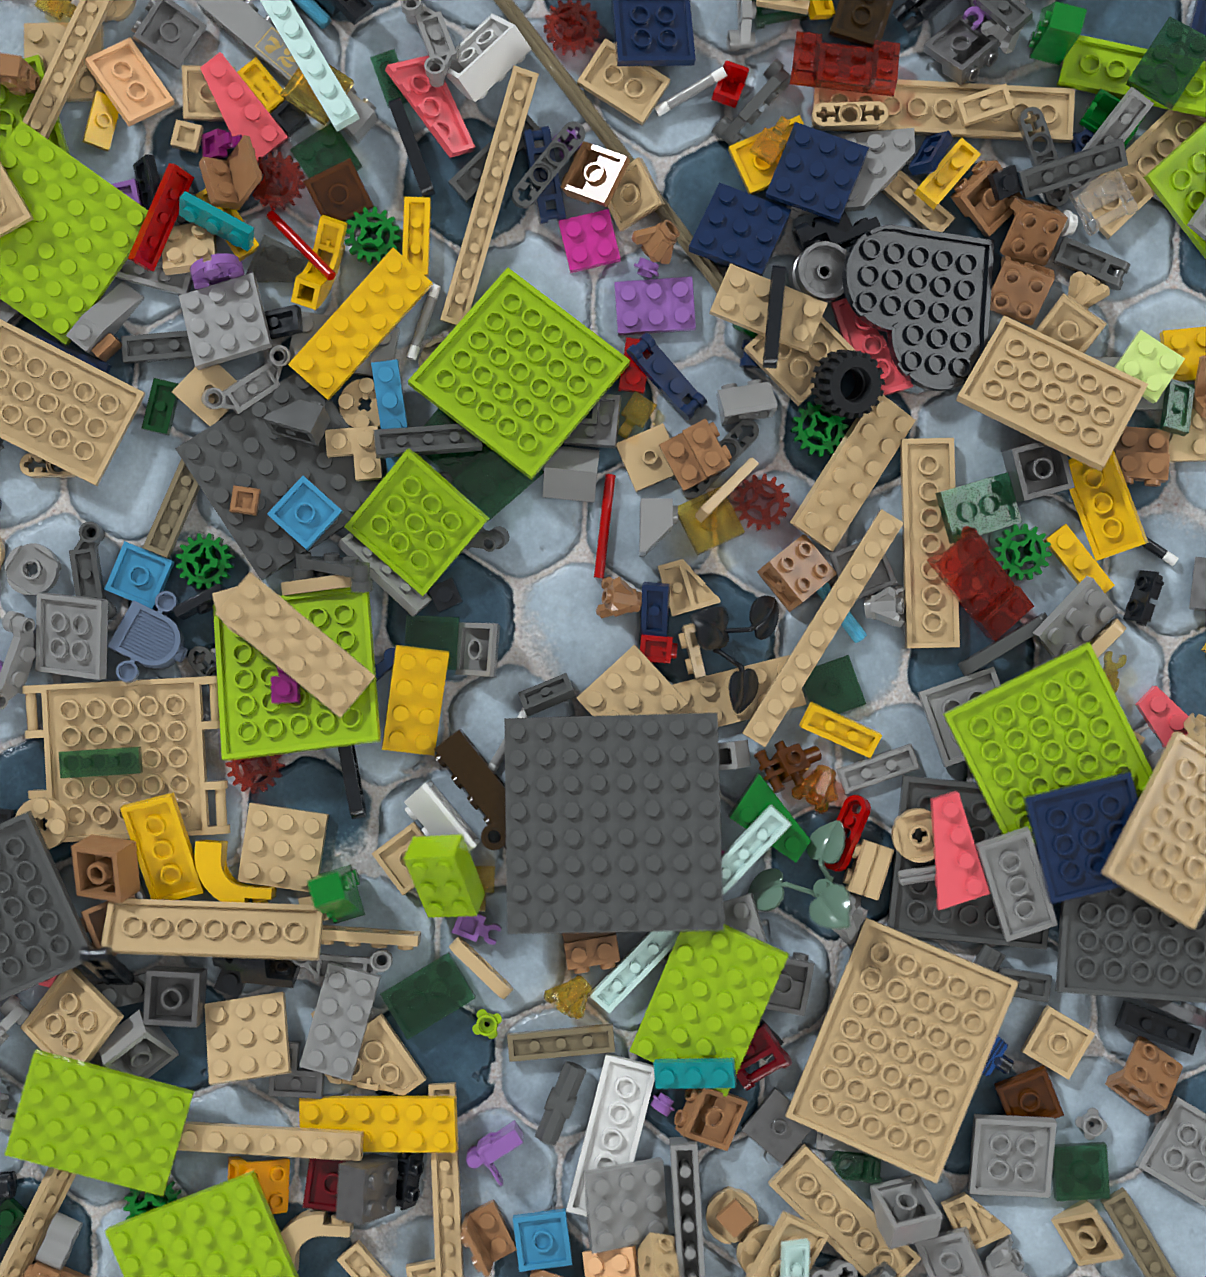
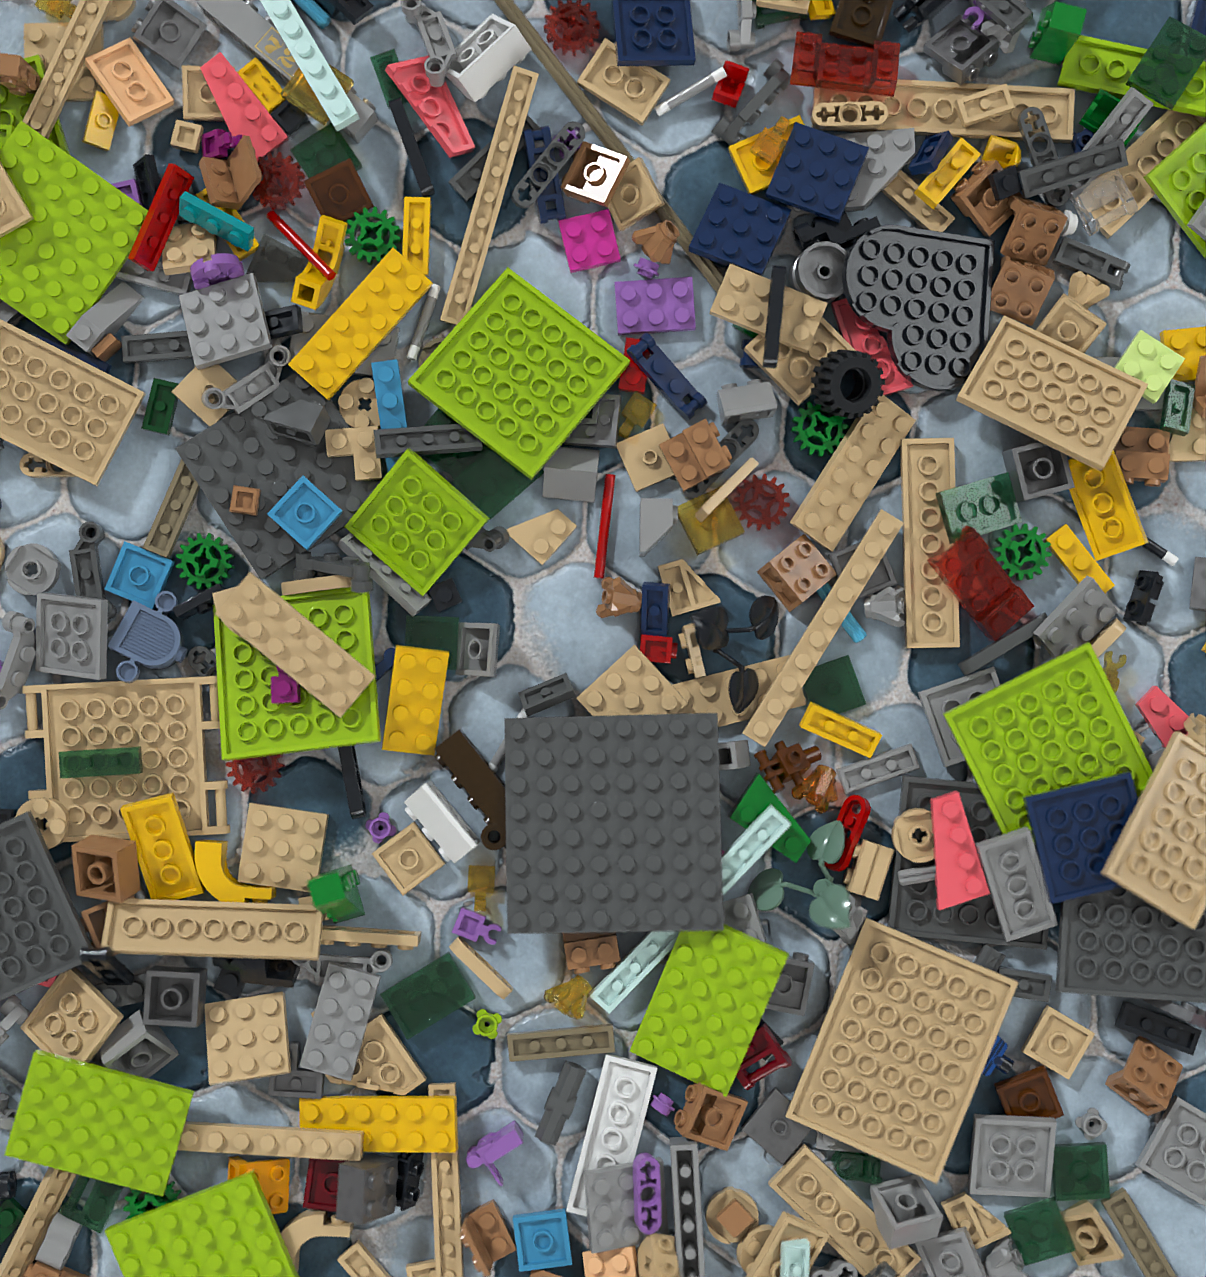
lime brick [404,834,485,918] -> none
teal plate [653,1058,737,1089] -> none
none -> clear green plate [60,1175,124,1234]
none -> medium lavender plate [365,812,396,843]
none -> tan wing [507,509,577,566]
none -> medium lavender beam [633,1153,662,1234]
none -> yellow plate [981,135,1022,168]
none -> clear green plate [1004,1196,1076,1266]

